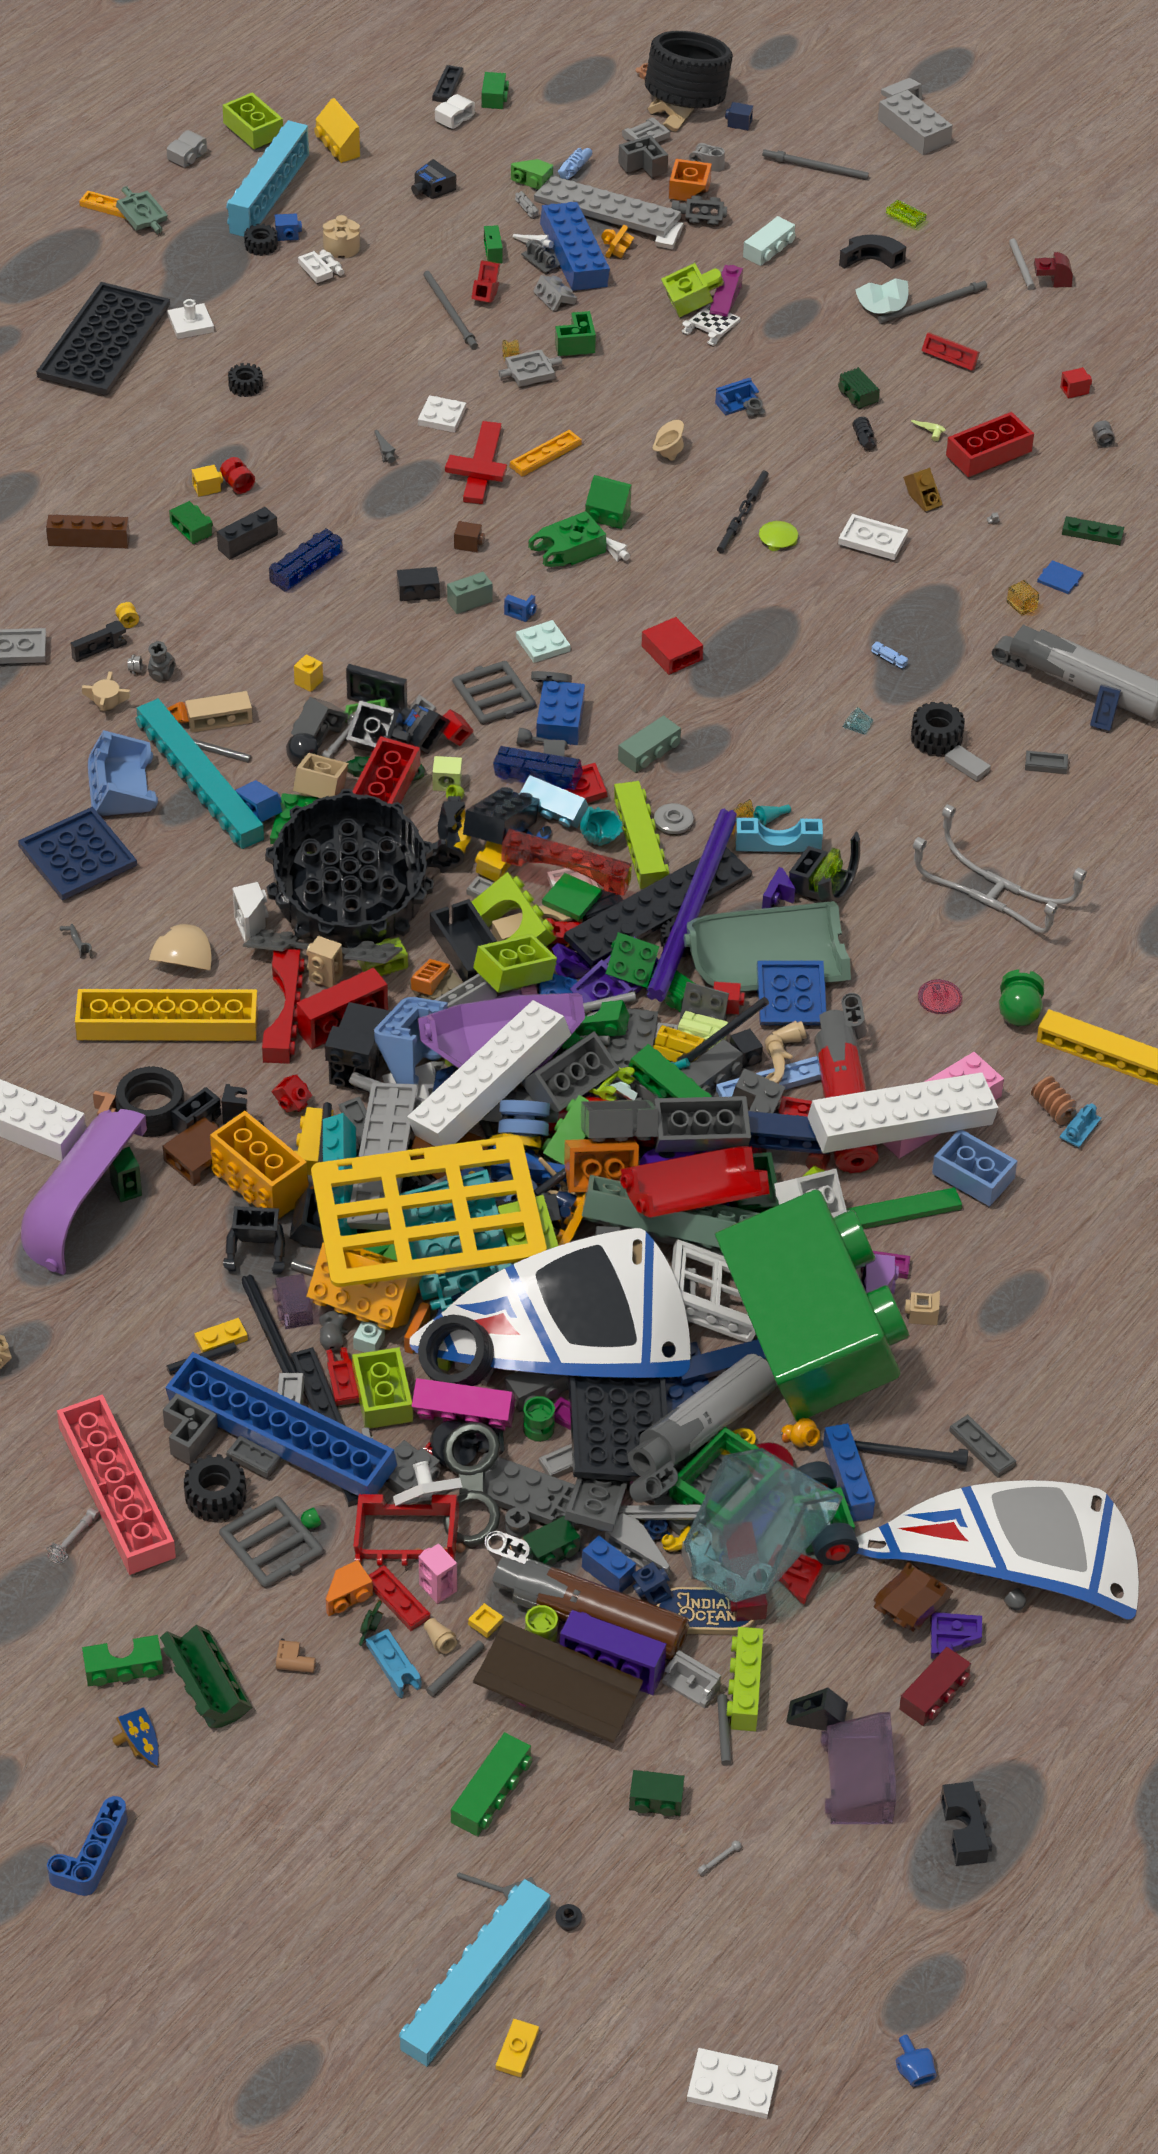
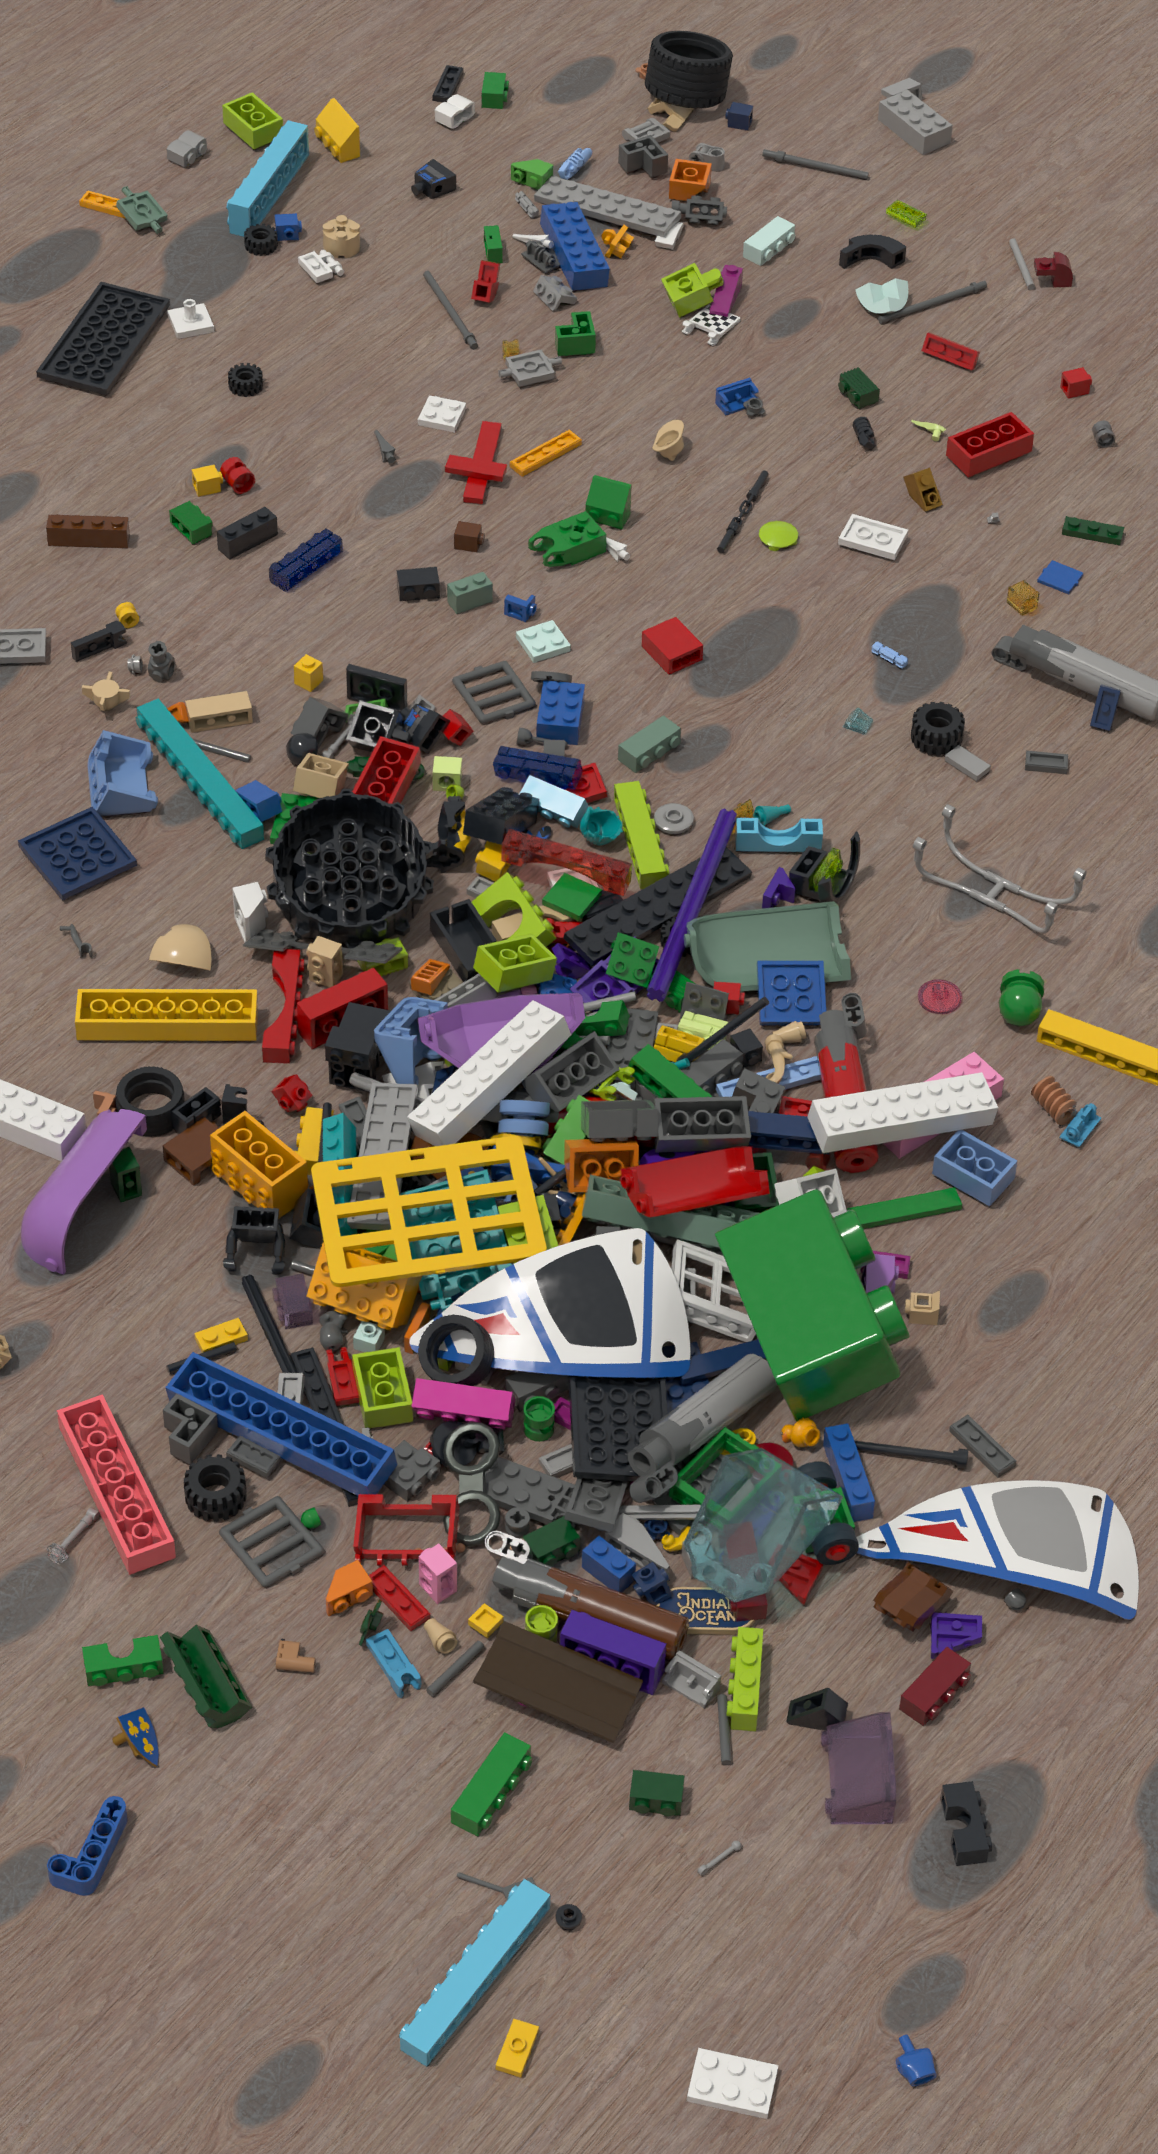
white tile [393,1461,462,1506] -> none

